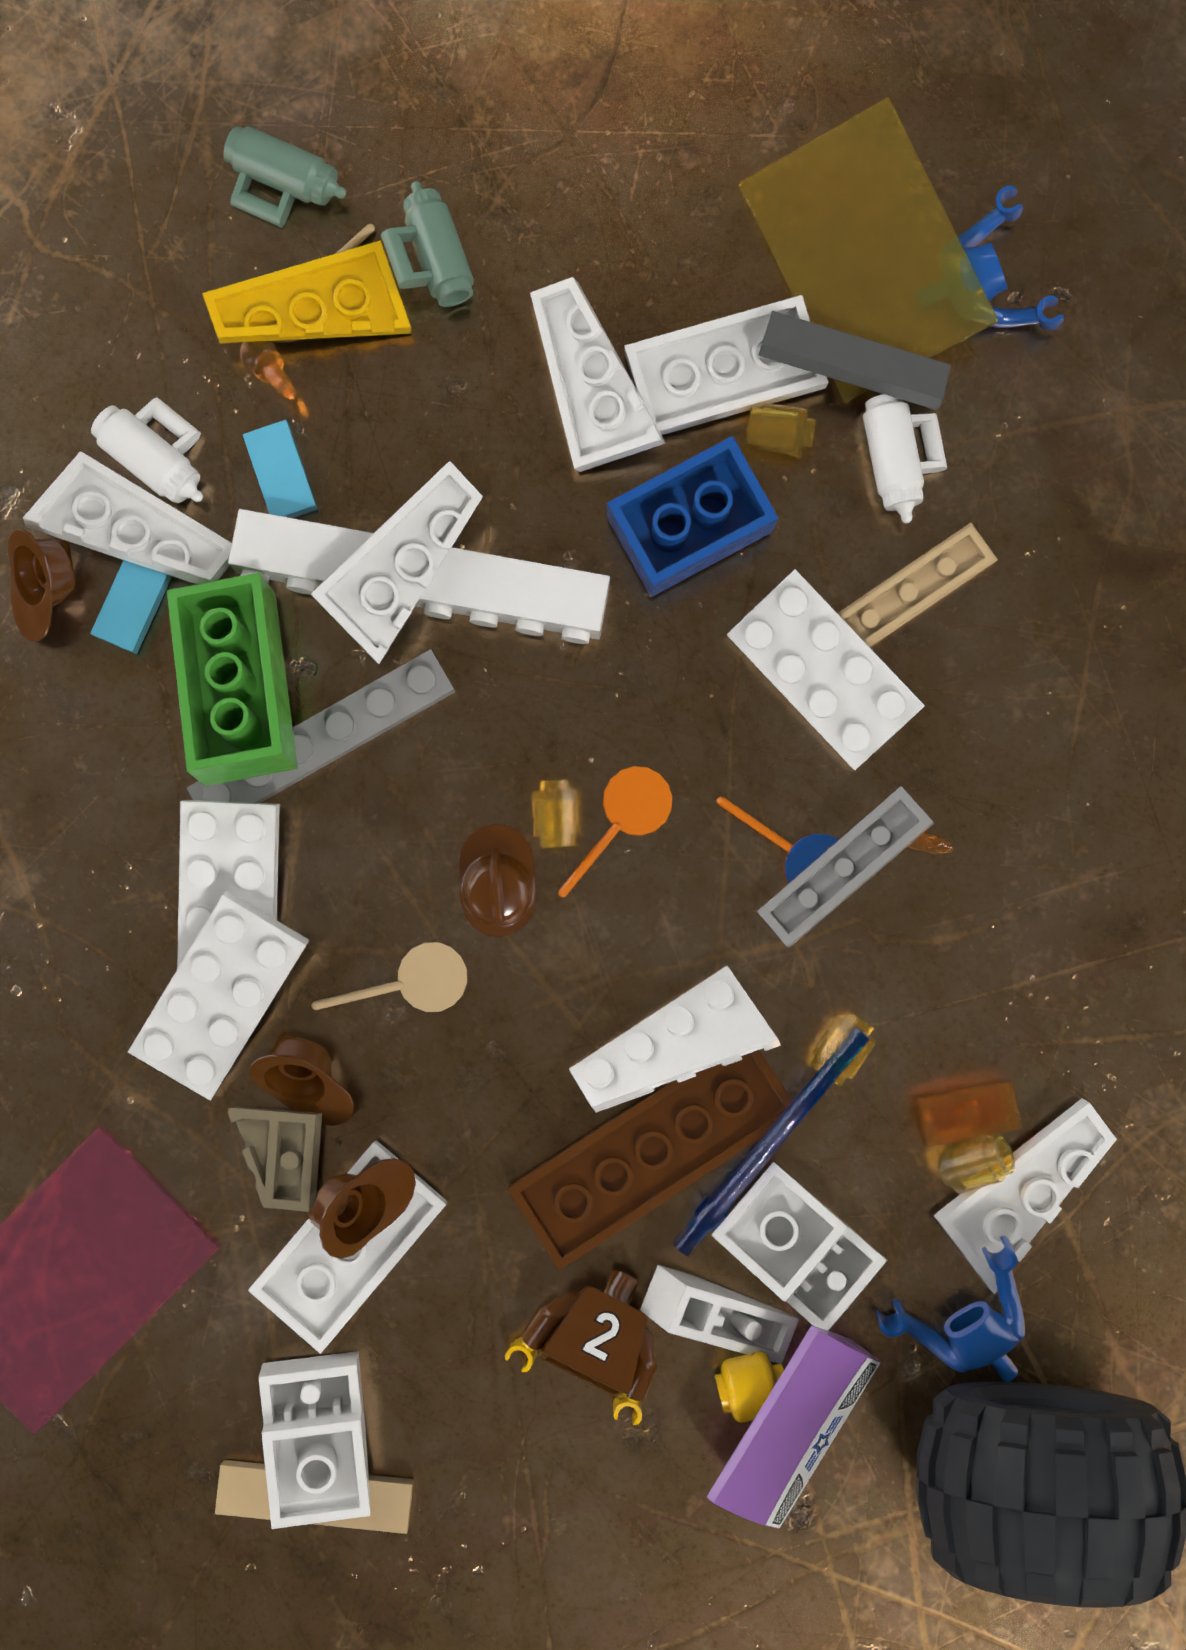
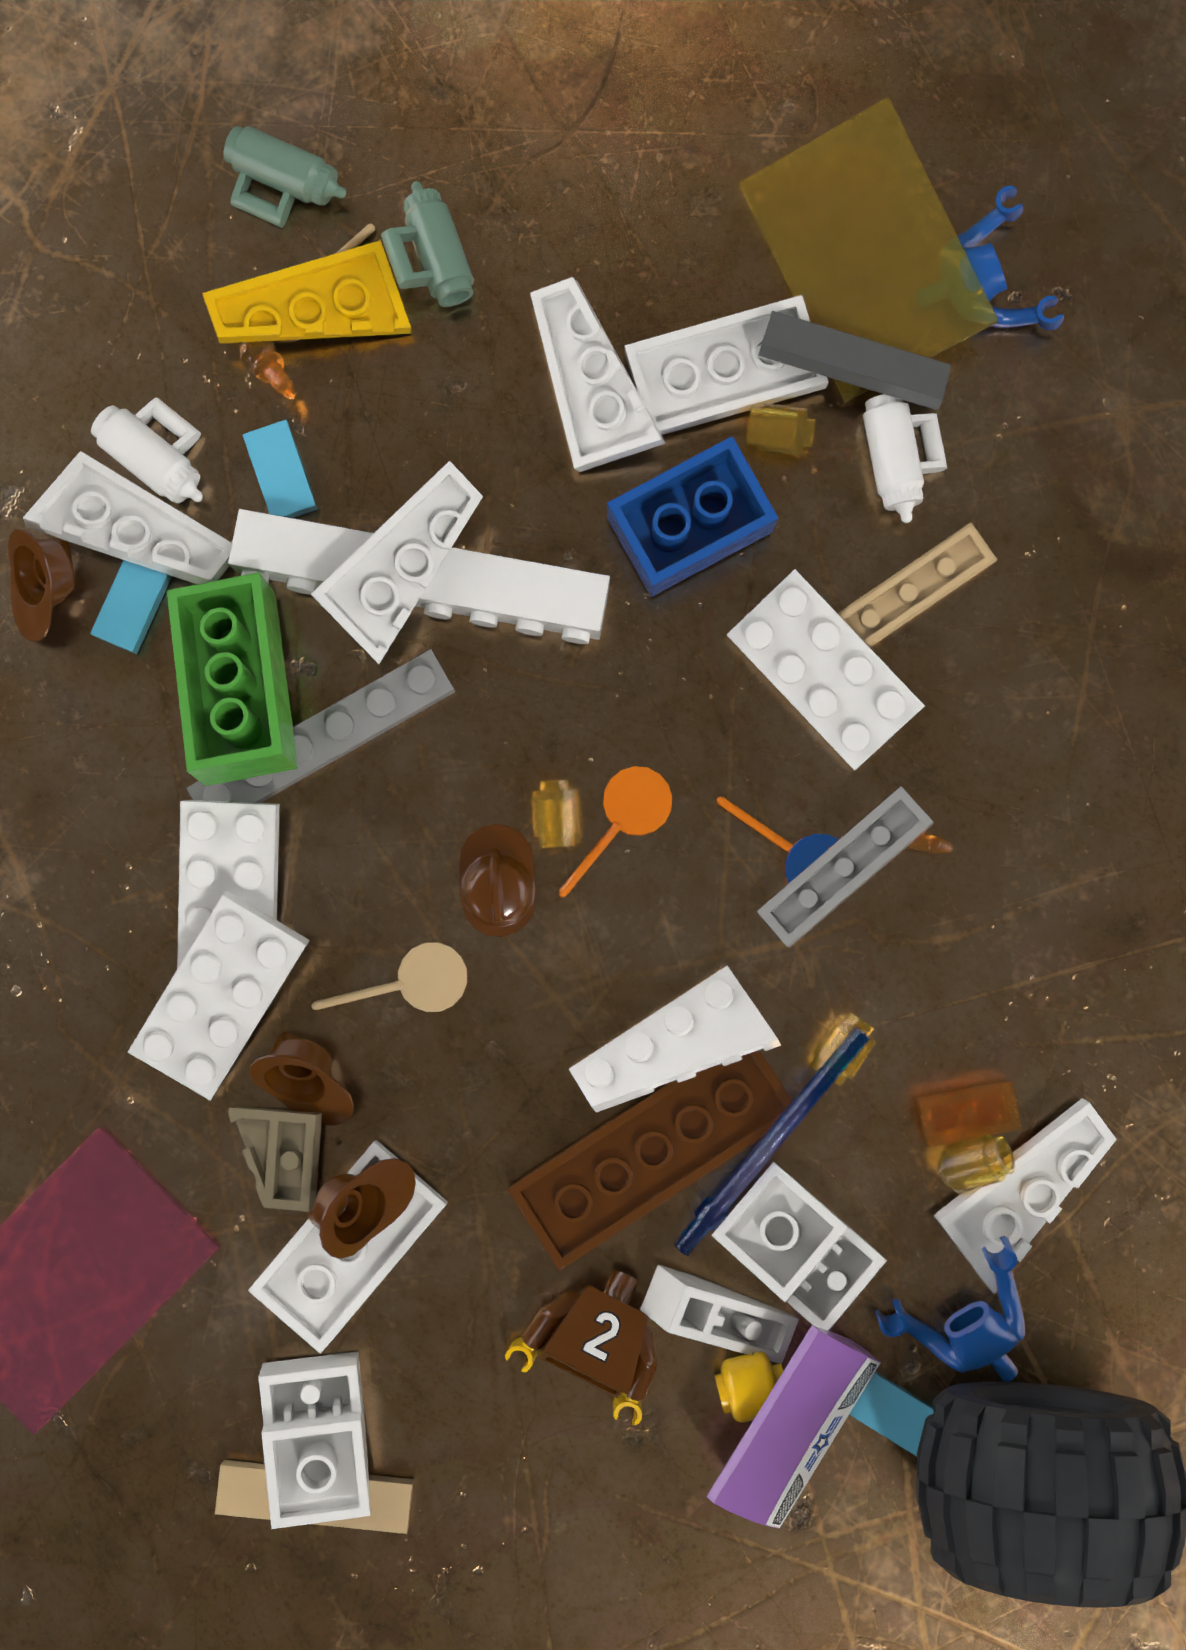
none -> medium azure tile [849,1371,933,1457]

